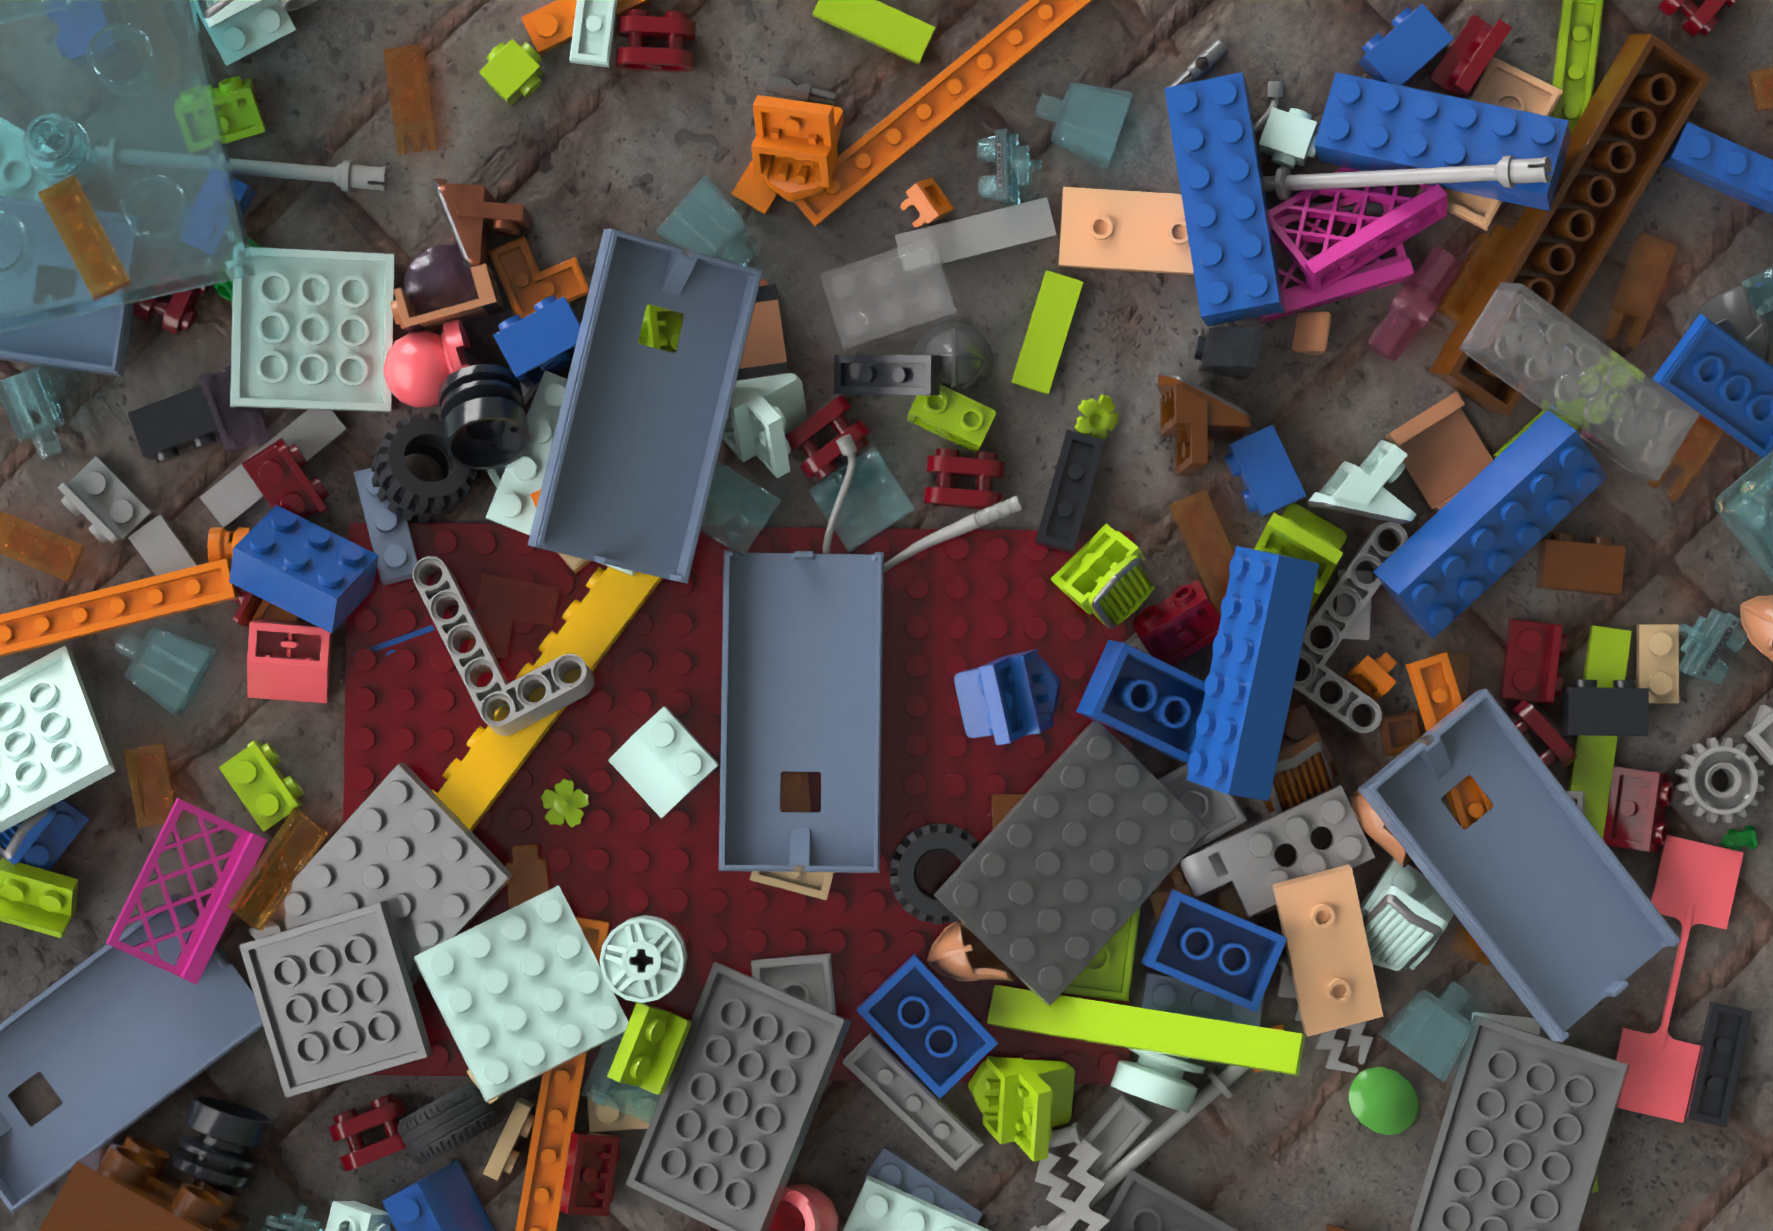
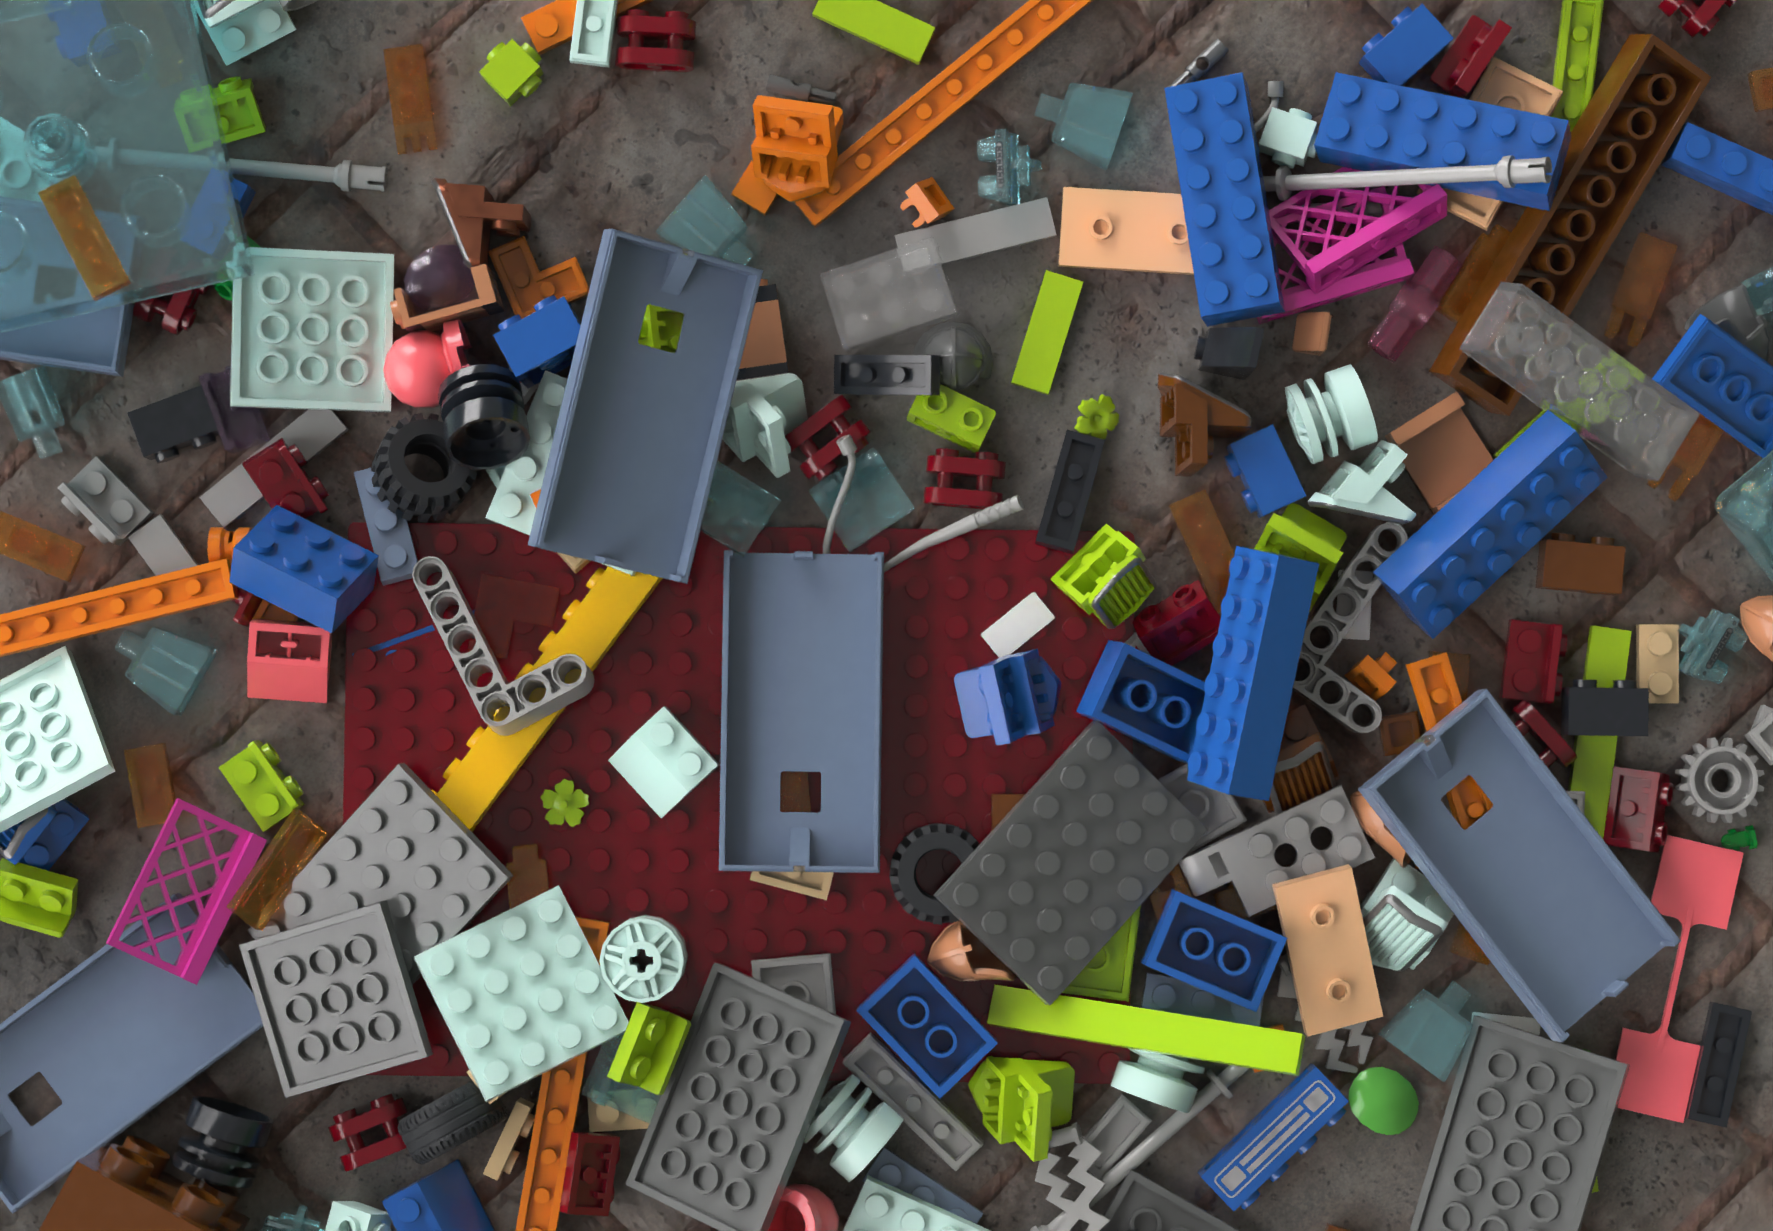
none -> light aqua wheel [804,1074,904,1182]
none -> white sticker [981,592,1055,658]
none -> blue brick [1197,1063,1349,1212]
none -> light aqua wheel [1285,364,1378,464]

